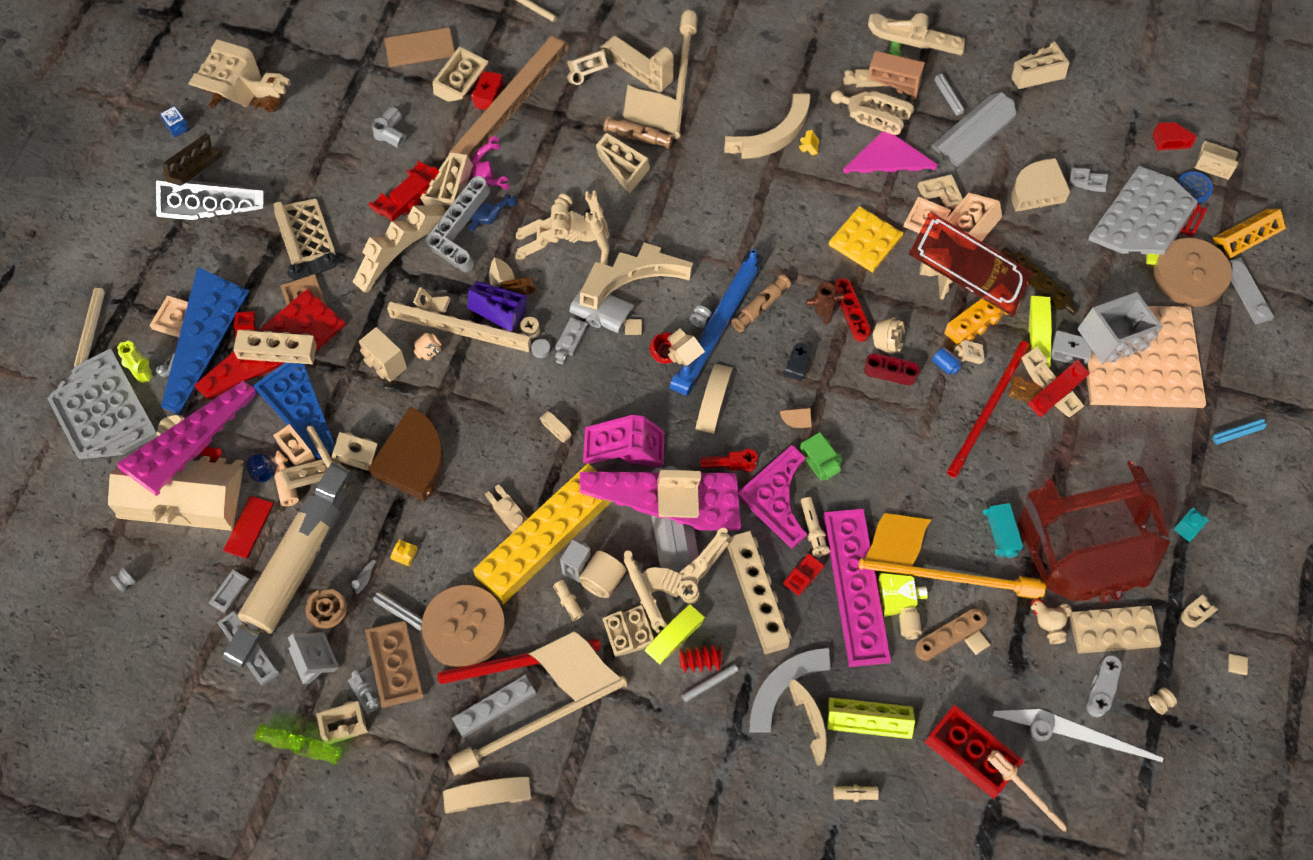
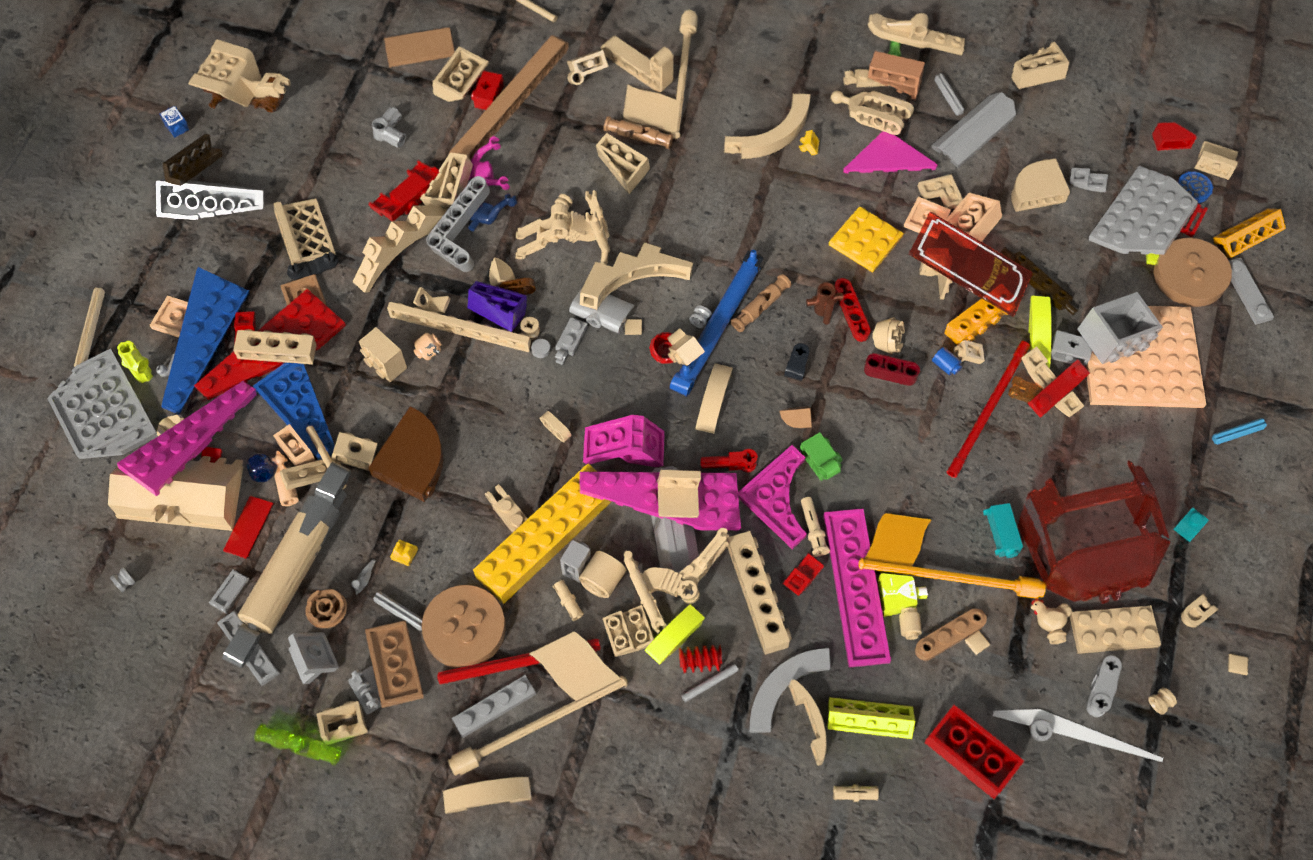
light nougat piece [988,750,1066,831] -> none

